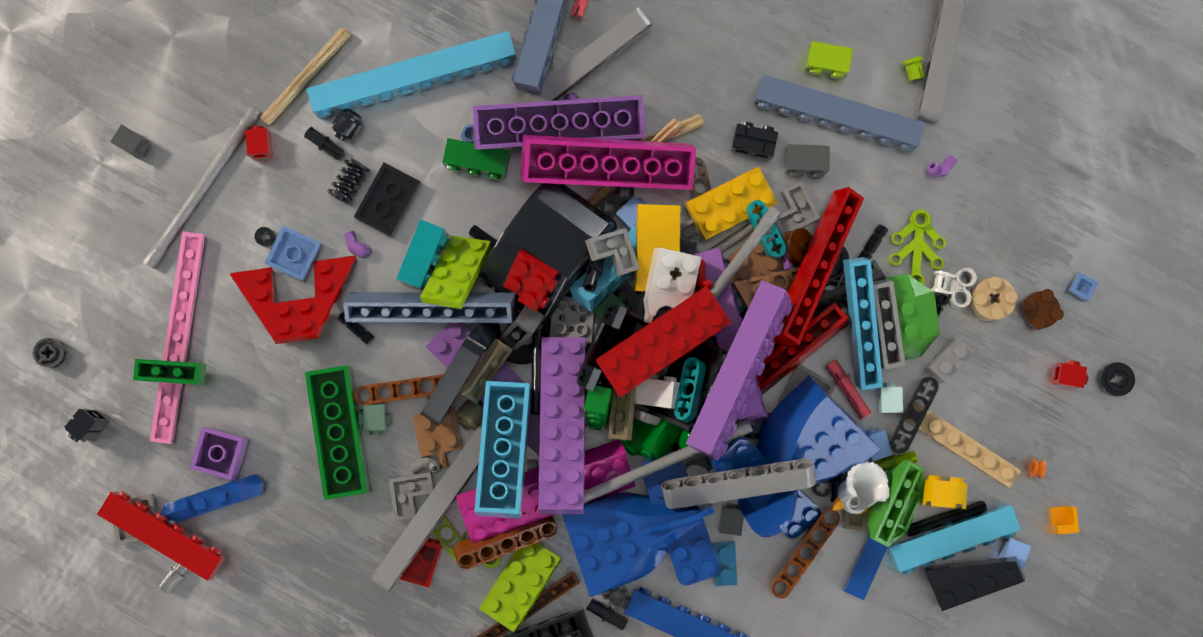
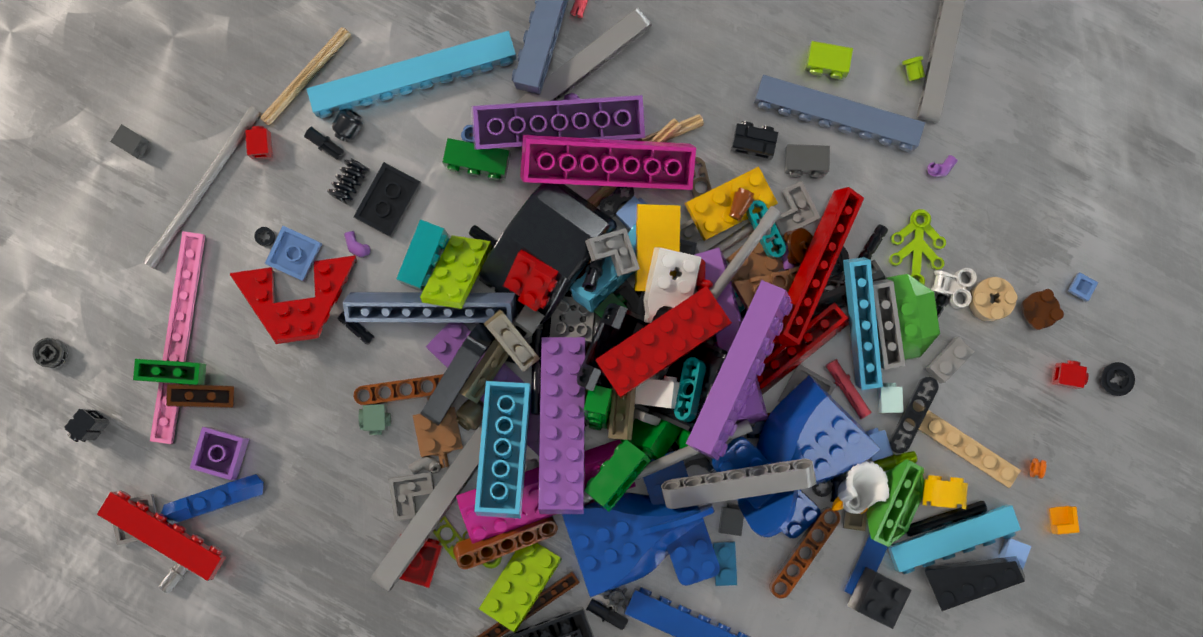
green brick [305,365,371,500] -> none
none -> reddish brown brick [166,384,234,408]
none -> dark tan plate [484,310,540,372]
none -> green brick [584,440,651,512]
none -> dark orange cone [729,187,755,221]
none -> black brick [847,567,911,629]

